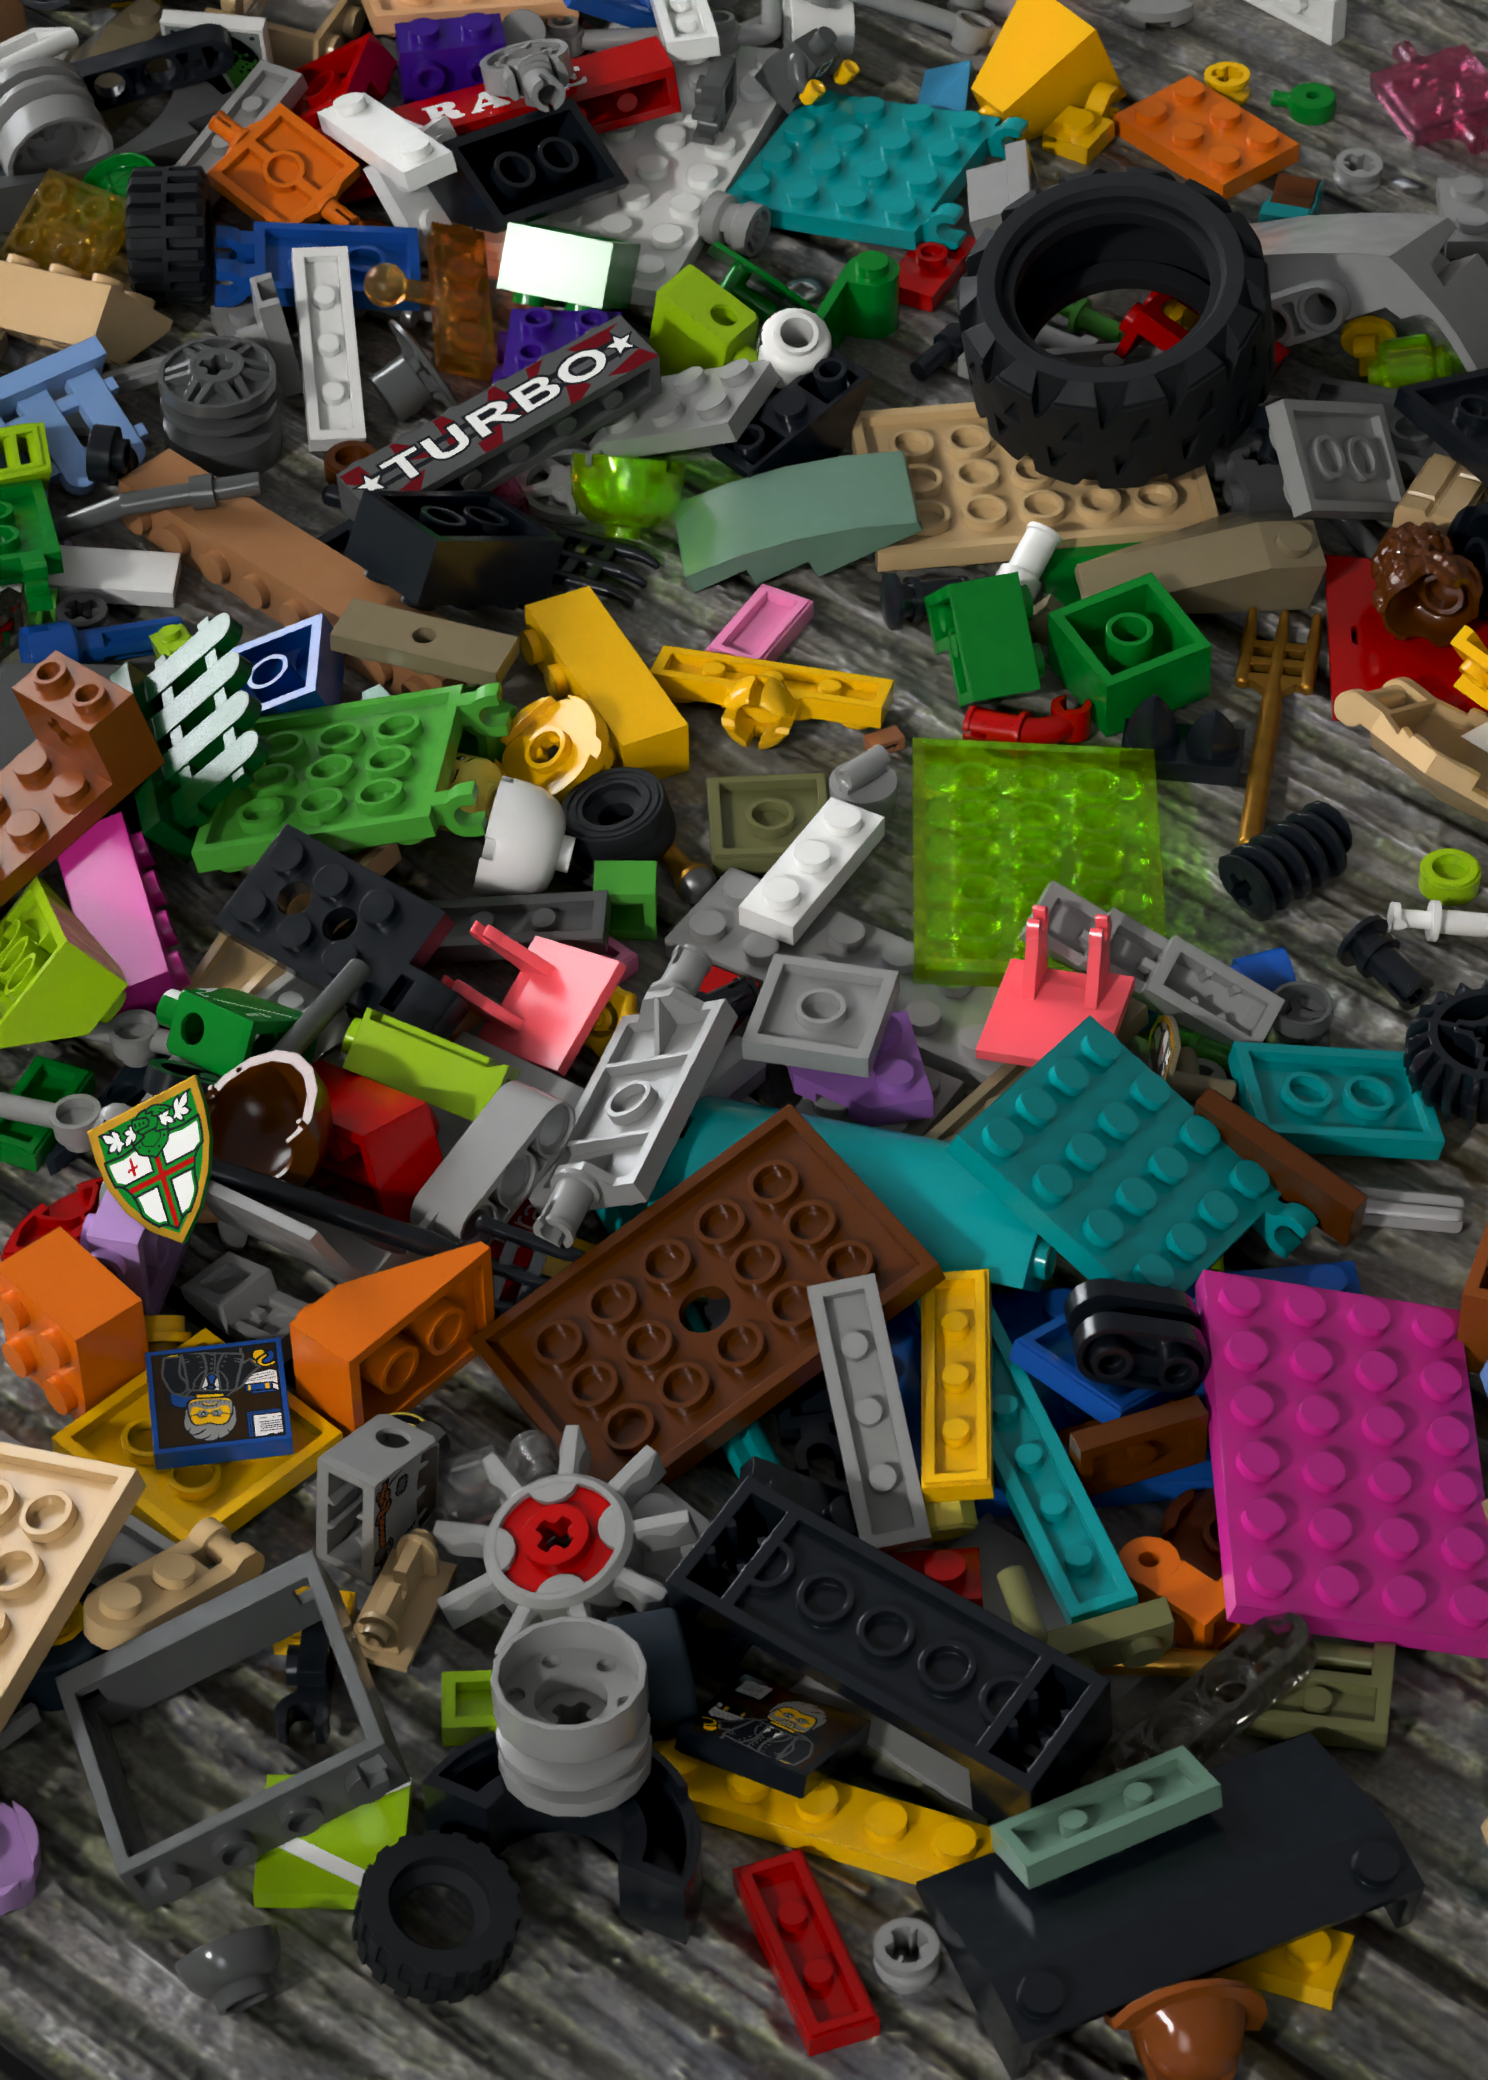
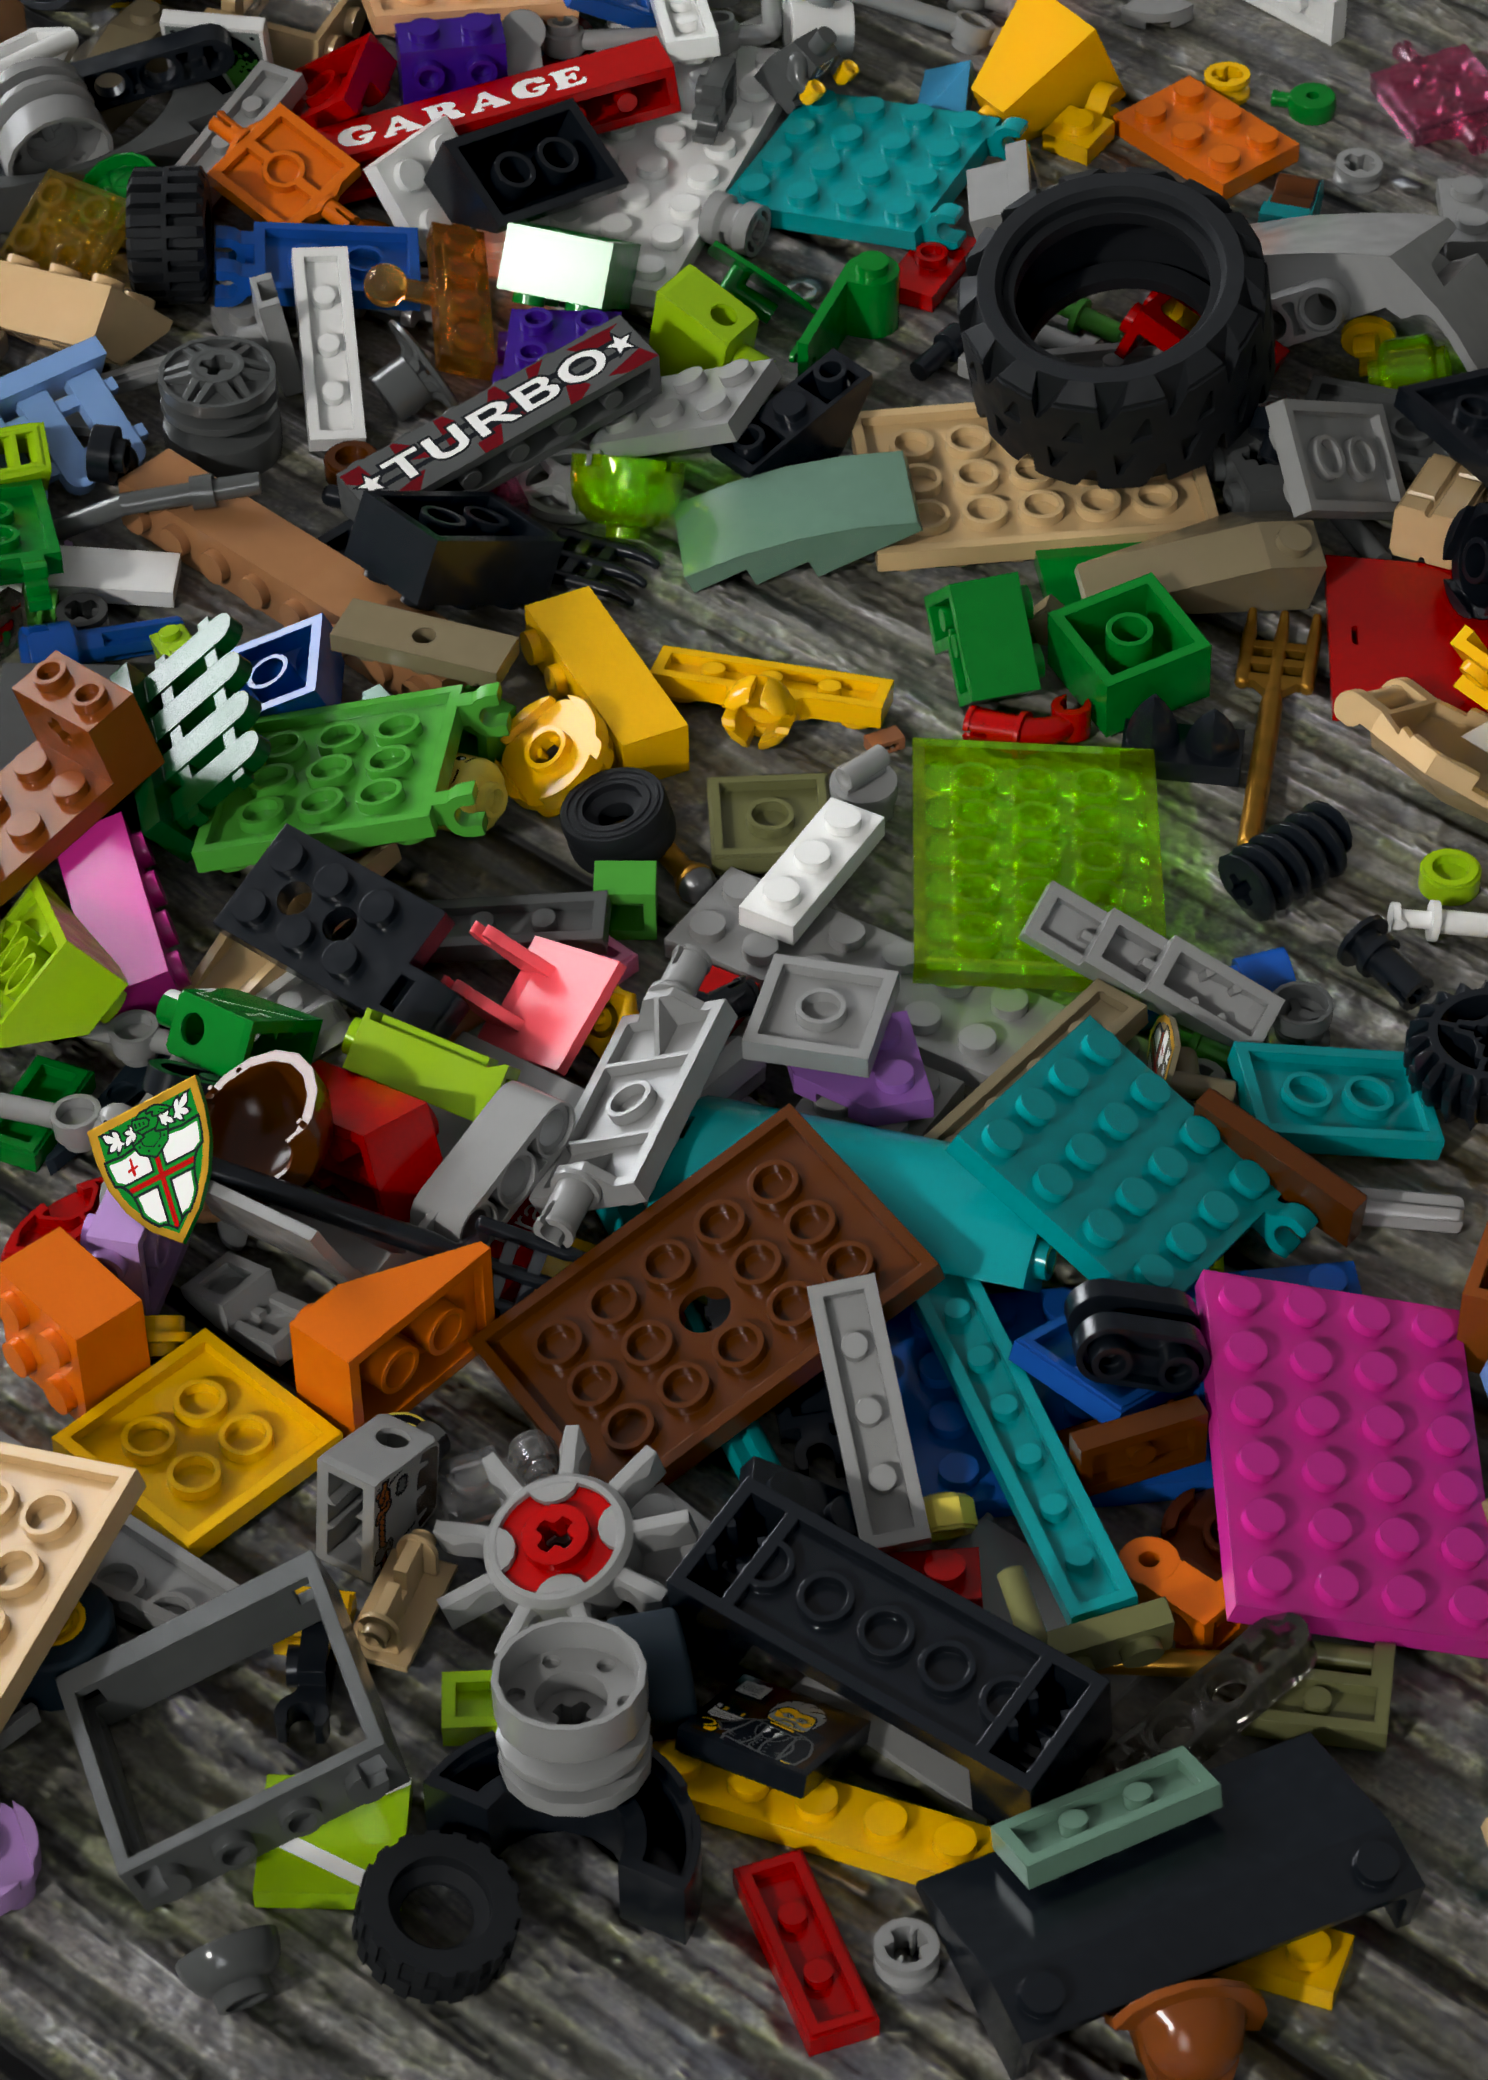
tan plate [82,1517,265,1650] -> none
tile [145,1337,294,1470] -> none
dark grey bar [271,958,371,1055] -> none
white plate [317,92,457,192] -> none
white cylinder [472,775,576,897] -> none
light grey pin [480,39,574,112] -> none
bright pink tile [705,583,814,662] -> none
white head [757,308,832,389] -> none
black pin [879,572,969,631] -> none
yellow tile [921,1269,994,1503] -> none
coral plate [975,904,1136,1067] -> none
white animal [995,522,1061,602] -> none
reddish brown hair [1370,522,1483,648] -> none

